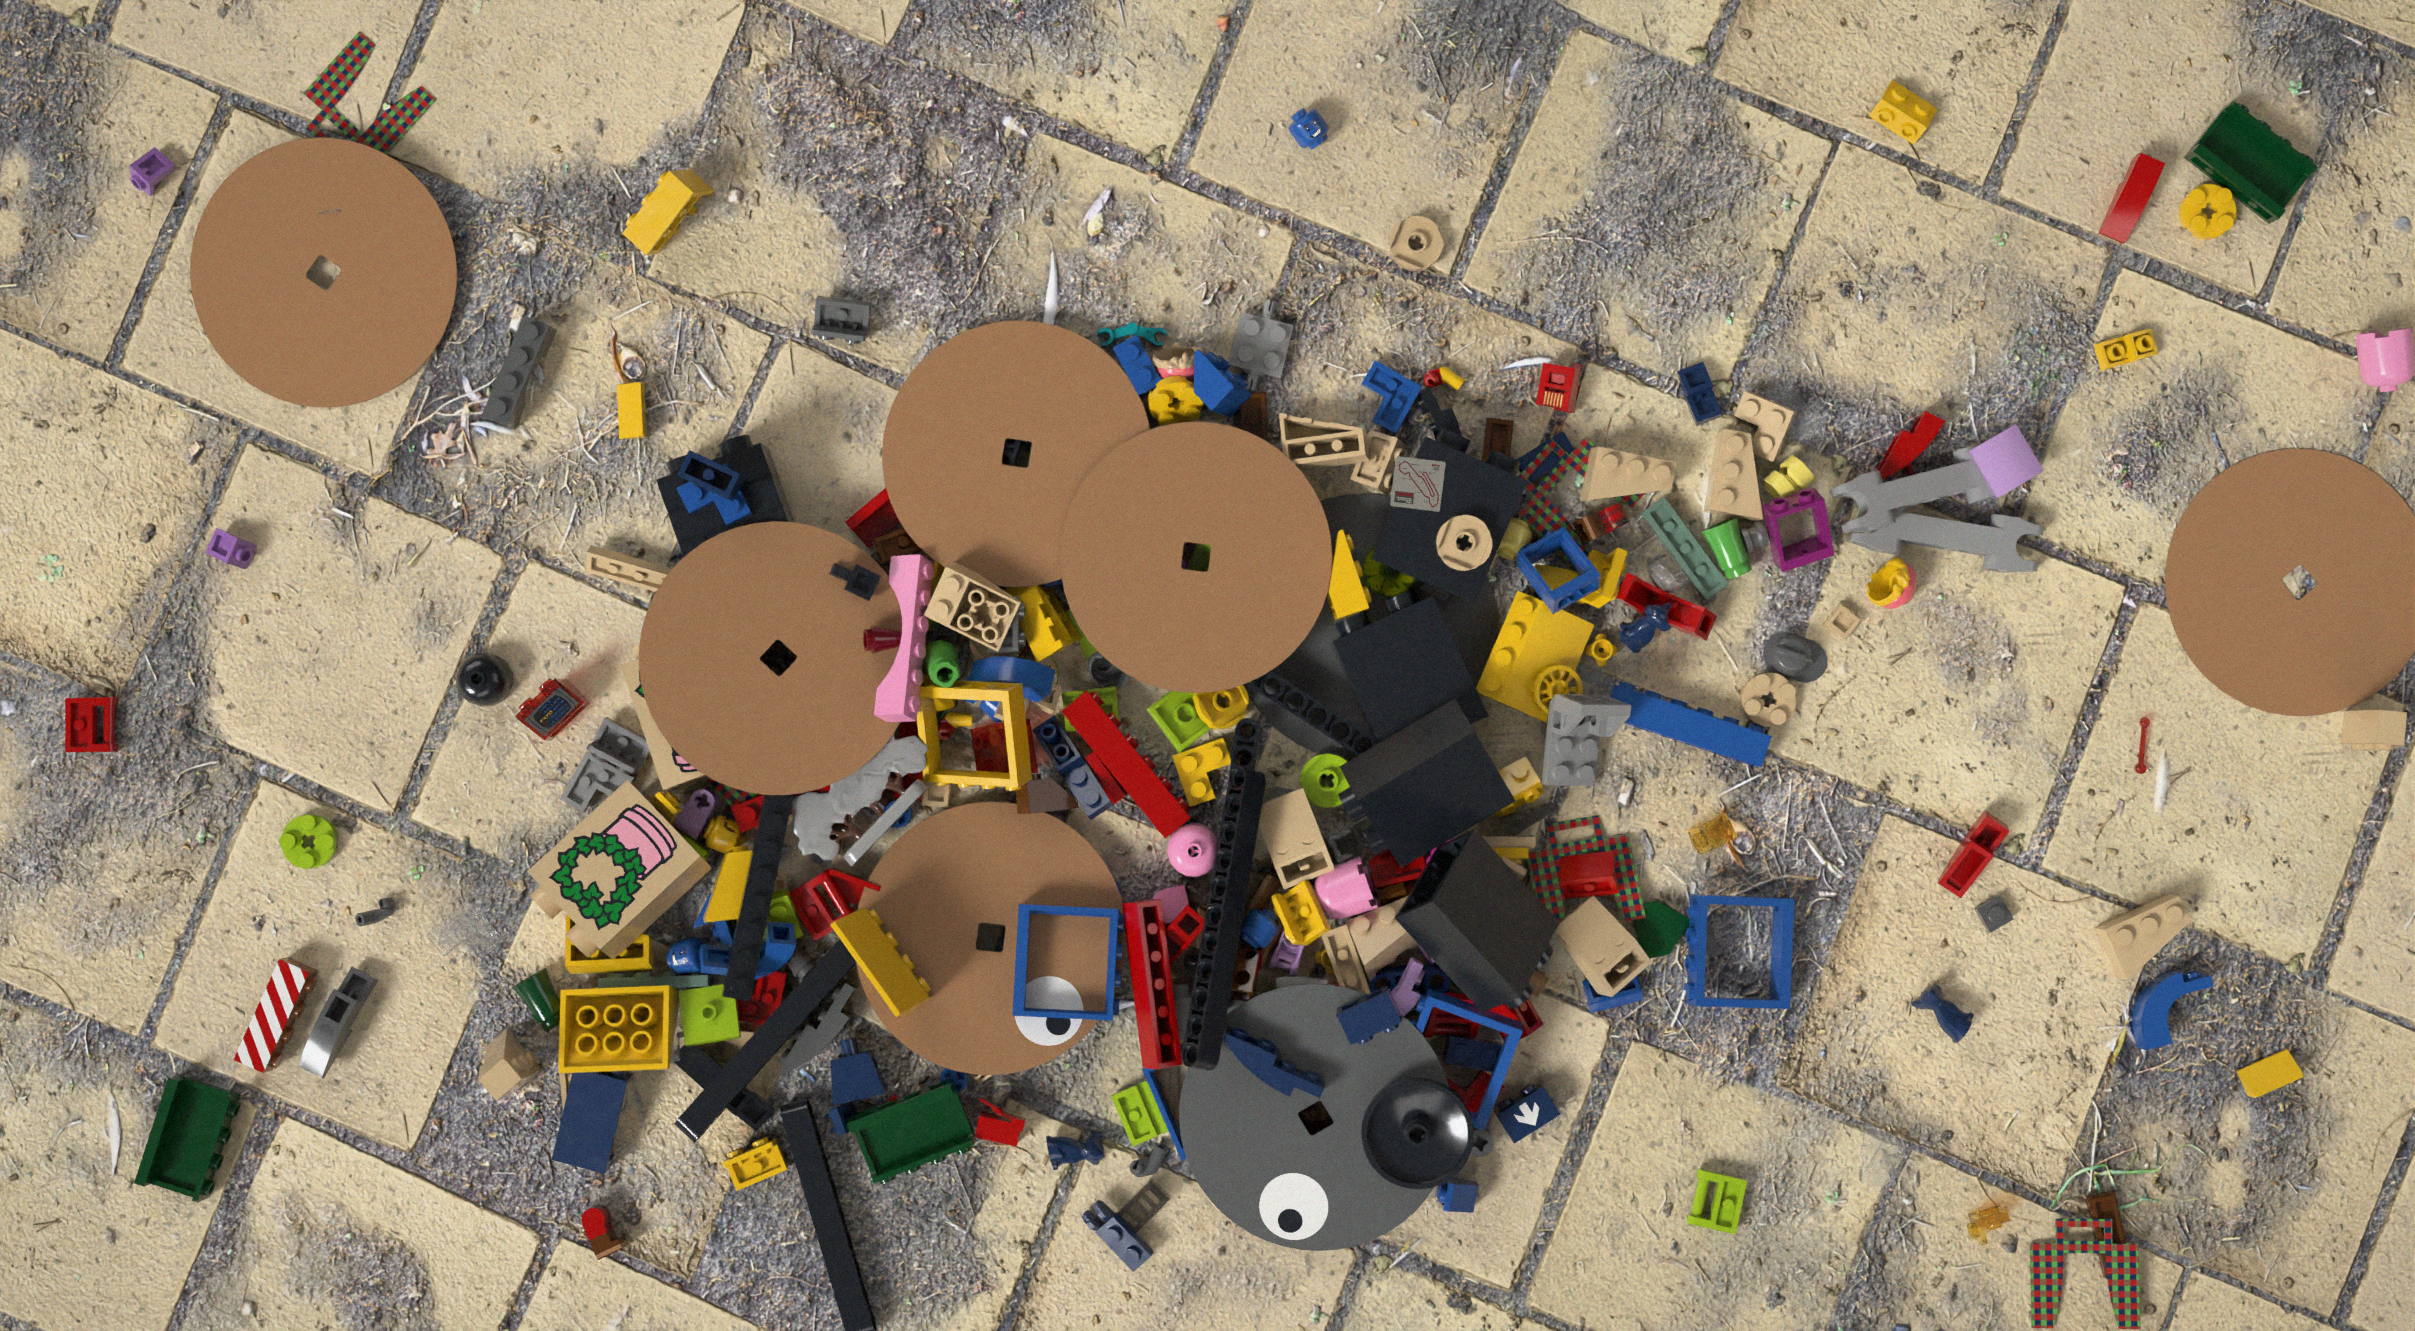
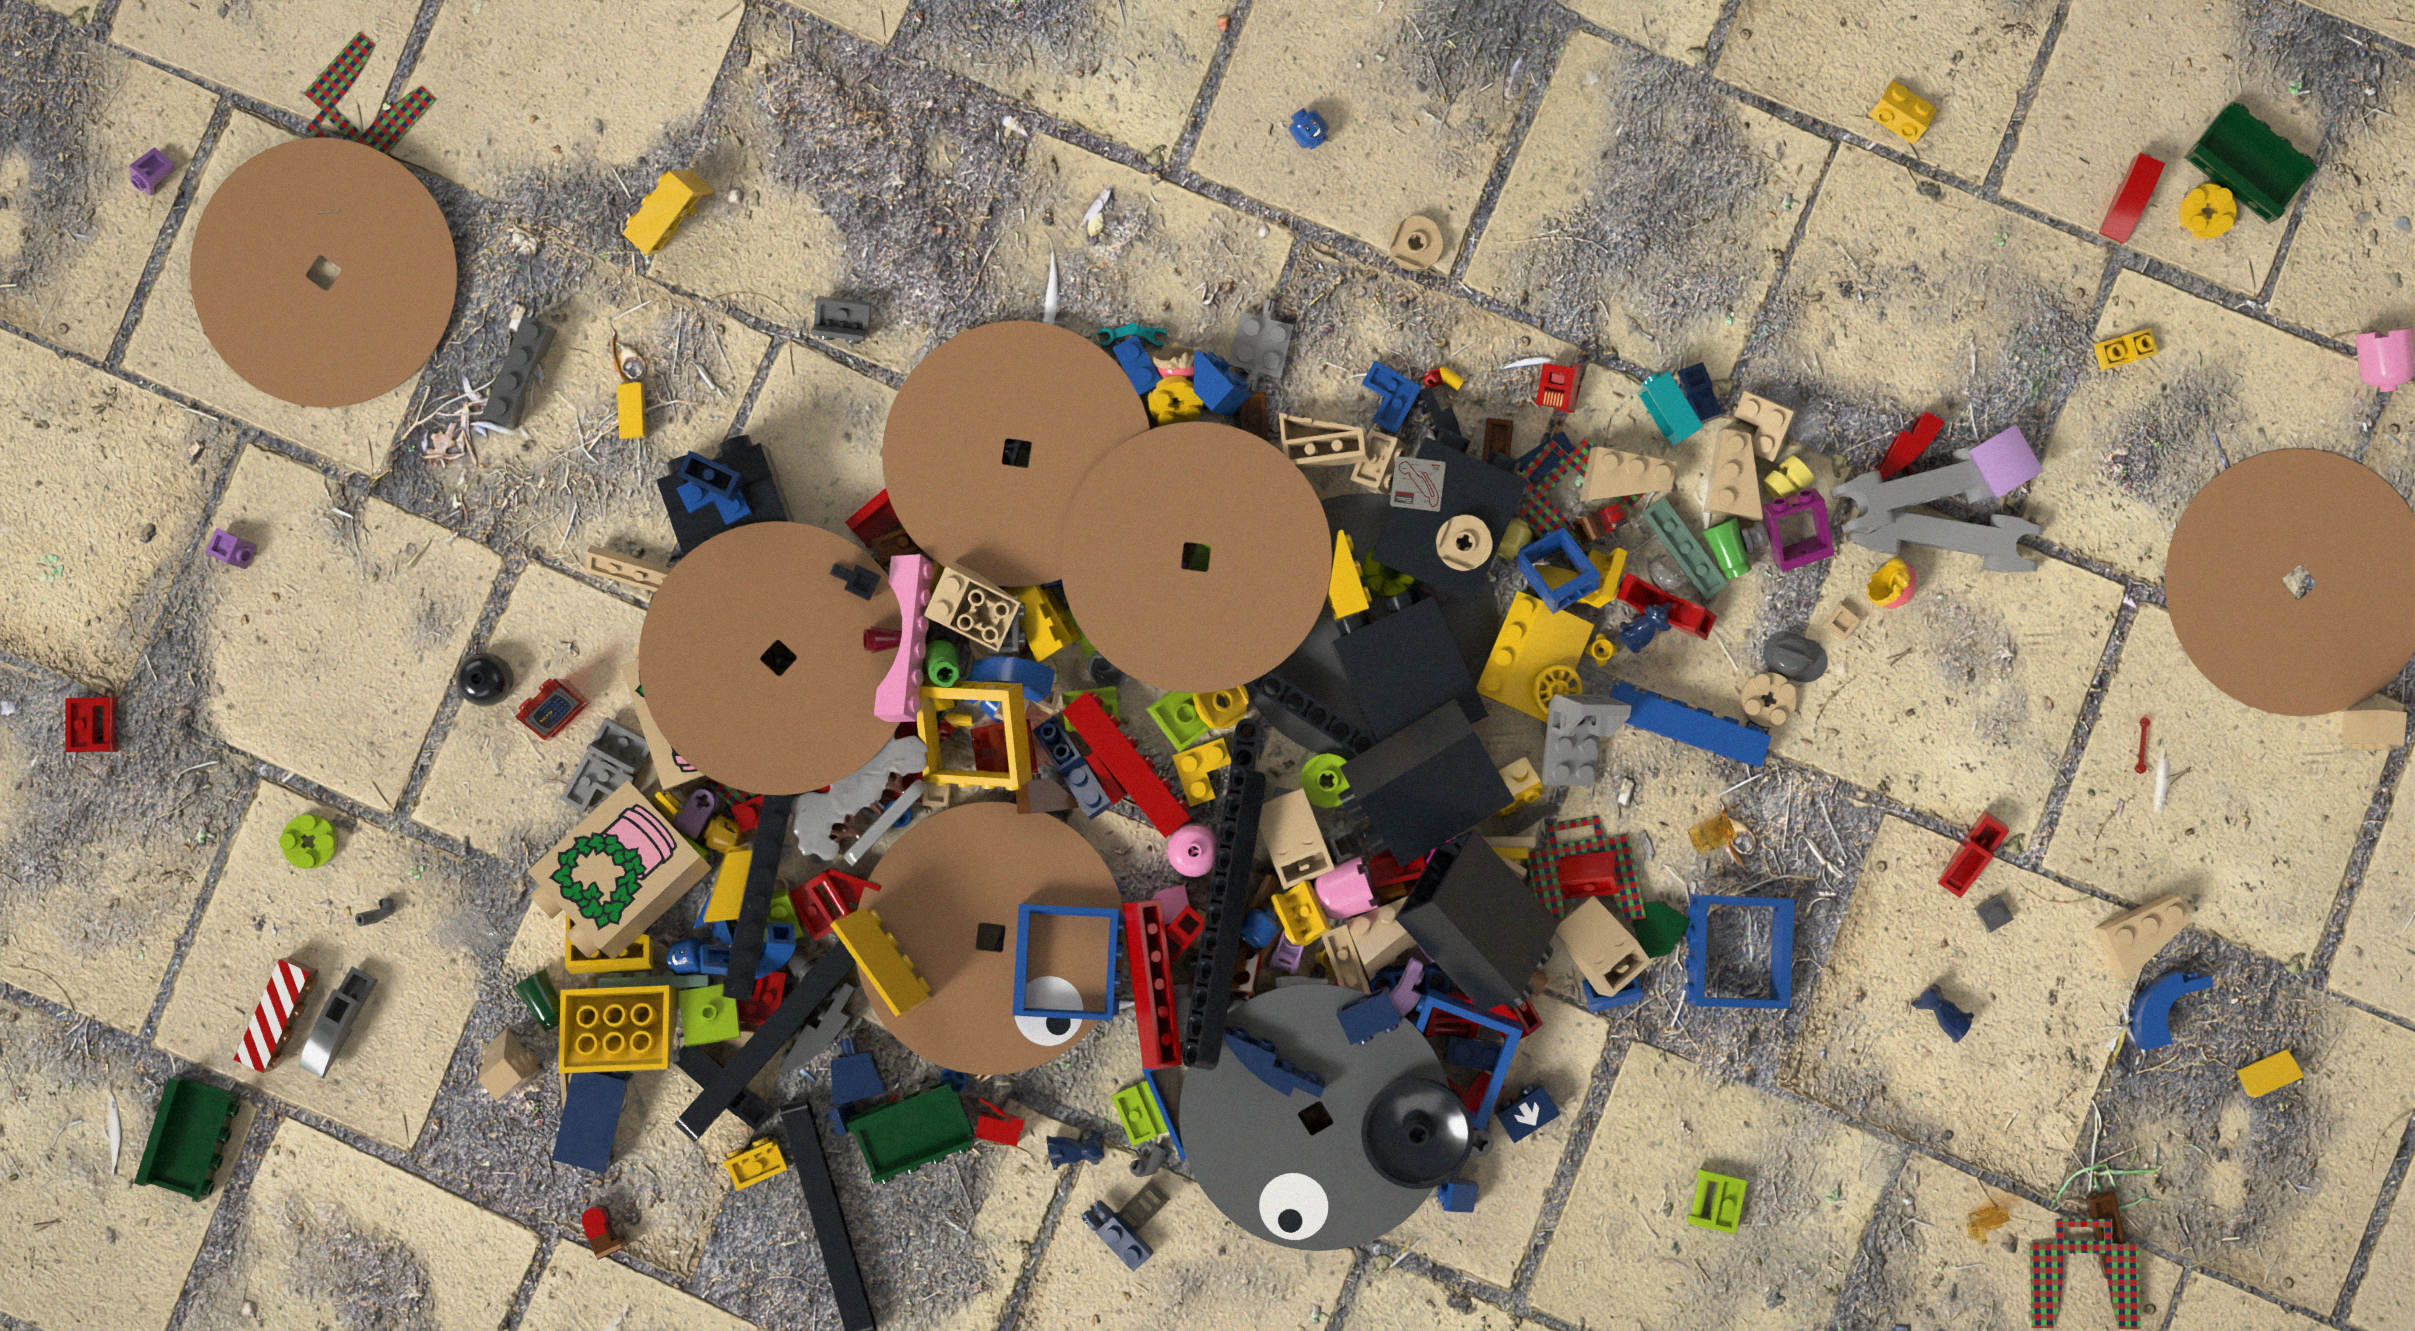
none -> teal window [1637,371,1704,448]

